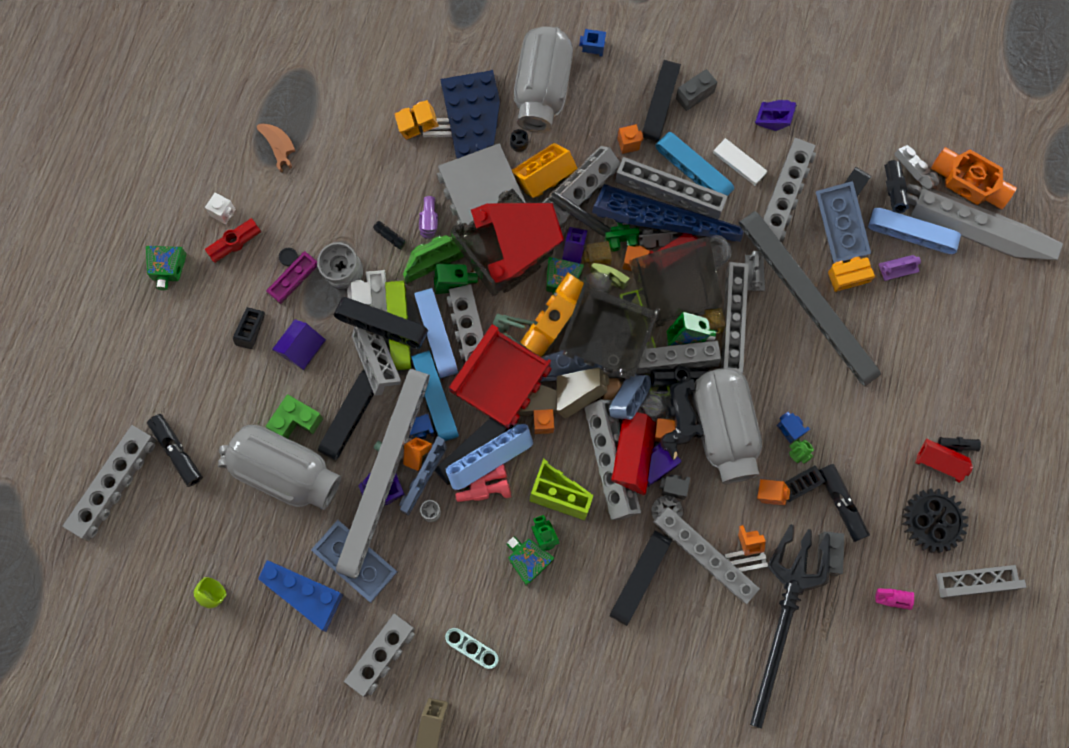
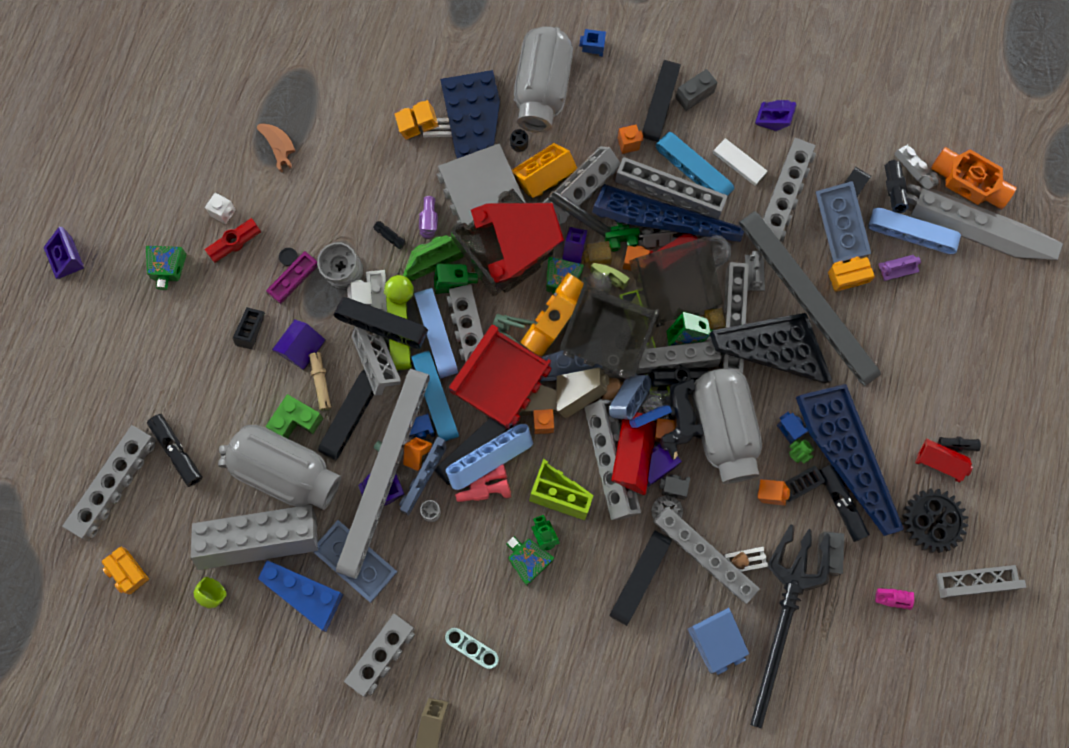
orange panel [738,525,766,556] -> none
none -> dark purple slope [44,227,84,279]
none -> light orange brick [102,546,149,594]
none -> light grey brick [191,504,318,570]
none -> tan pin [309,352,332,411]
none -> lime hair [384,275,414,304]
none -> blue tile [629,405,672,428]
none -> medium blue slope [687,608,749,675]
none -> black wing [709,313,832,384]
none -> medium nougat hinge [731,552,749,569]
none -> dark blue wing [796,384,904,536]

